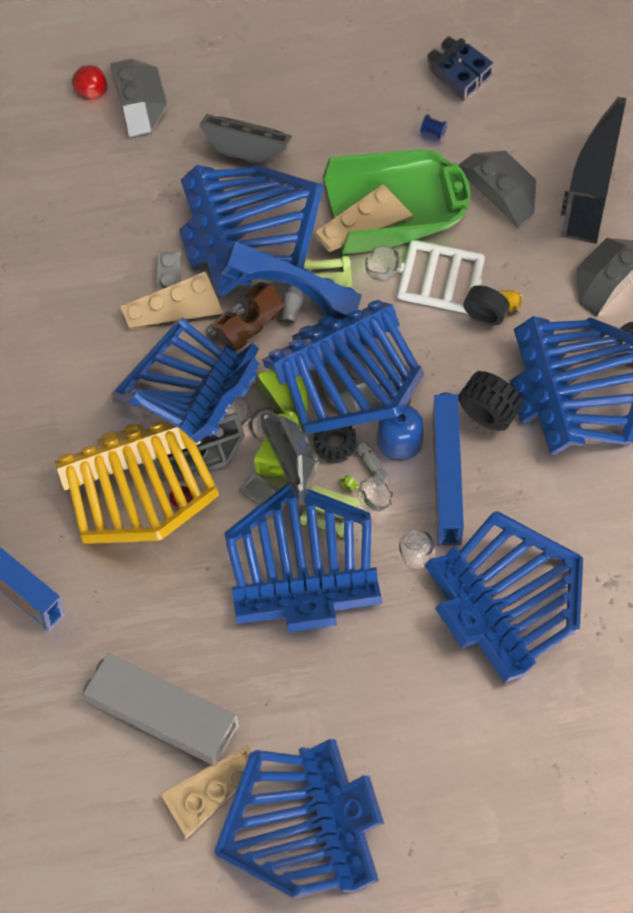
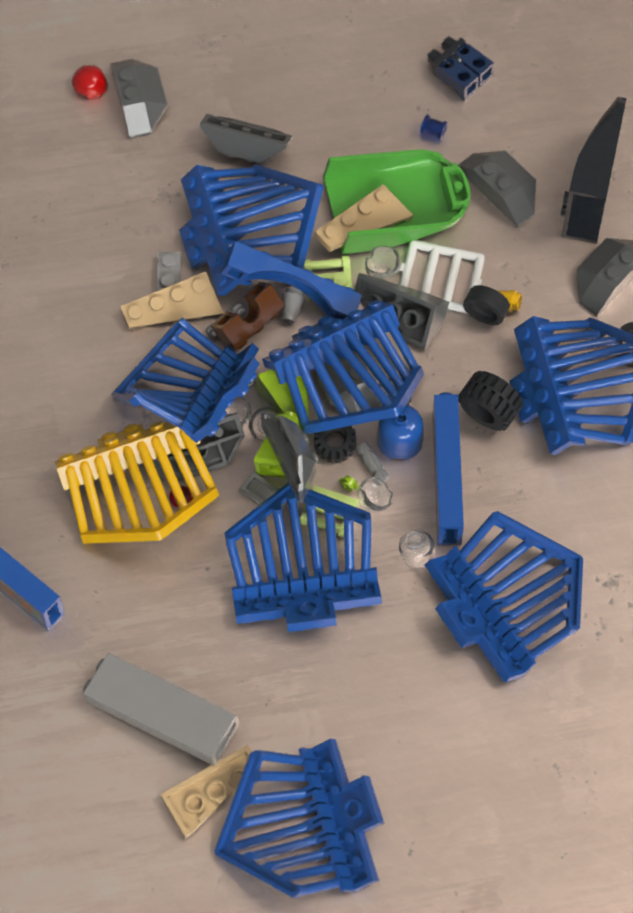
none -> dark grey wedge [354,273,449,349]

